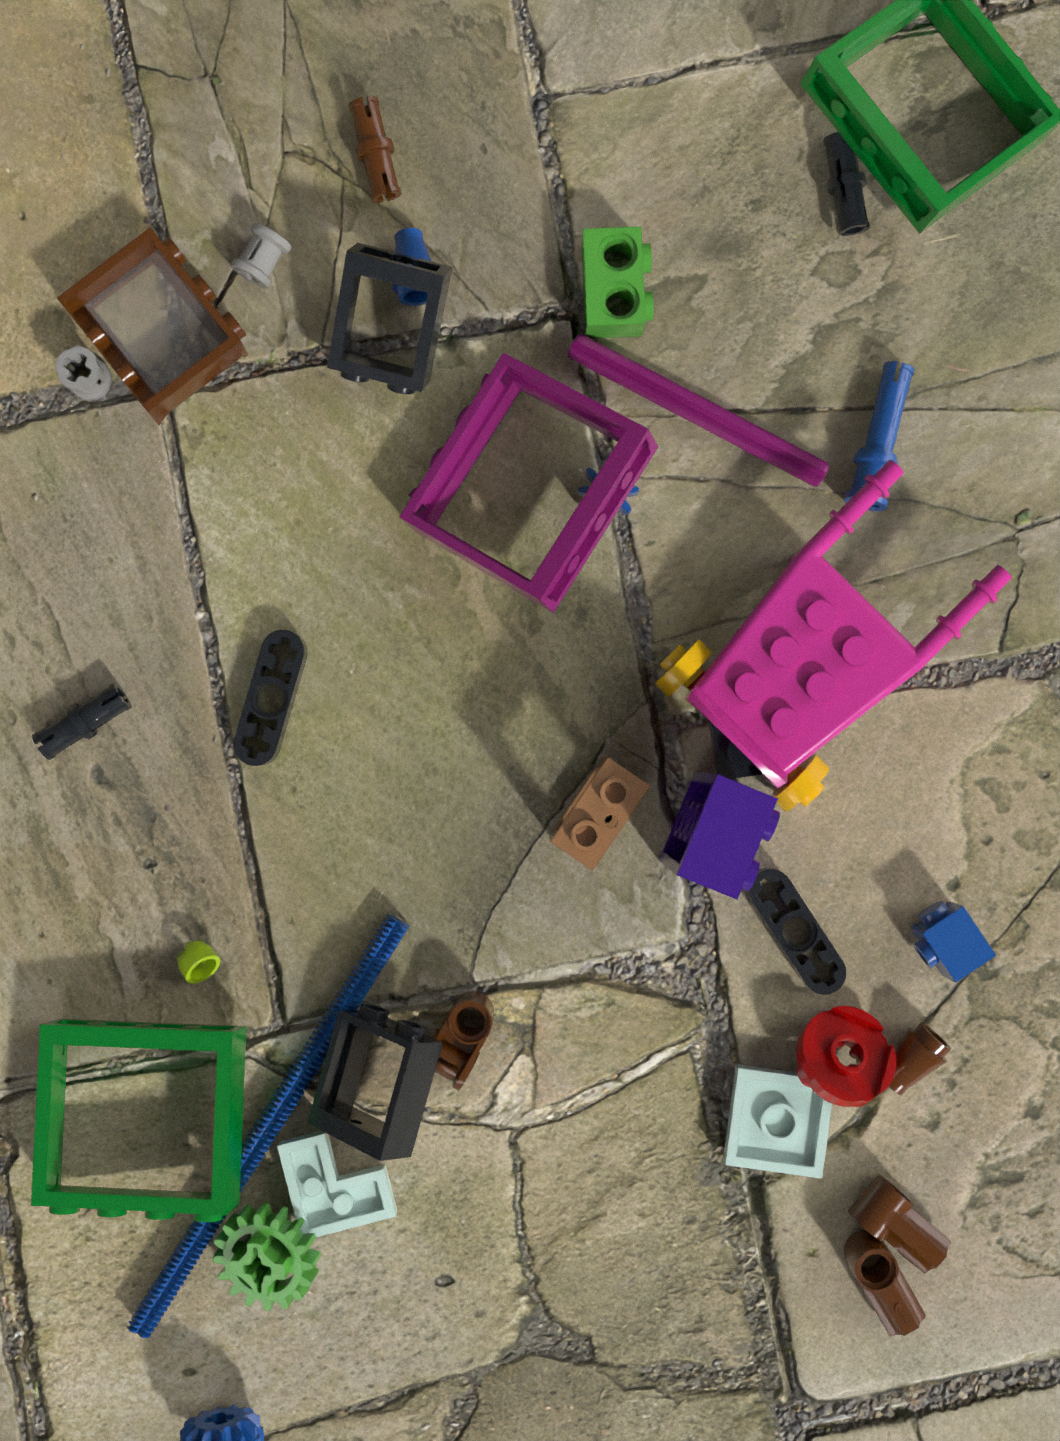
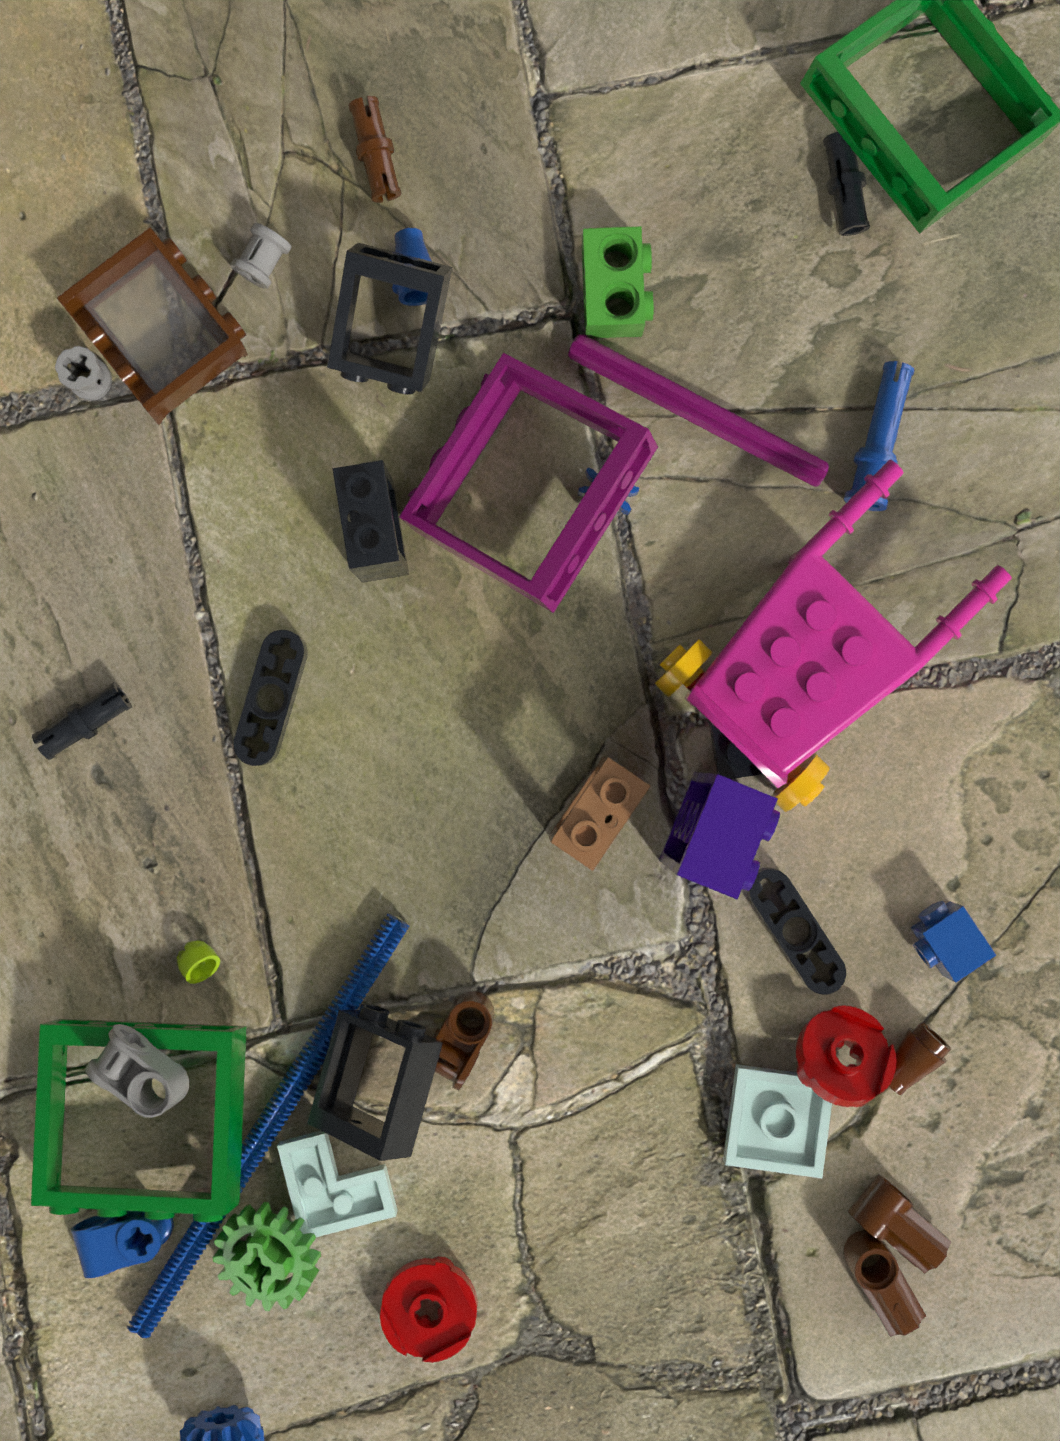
none -> blue piece [71,1211,174,1278]
none -> light grey piece [85,1024,189,1118]
none -> black window [332,460,409,583]
none -> red plate [380,1256,478,1363]

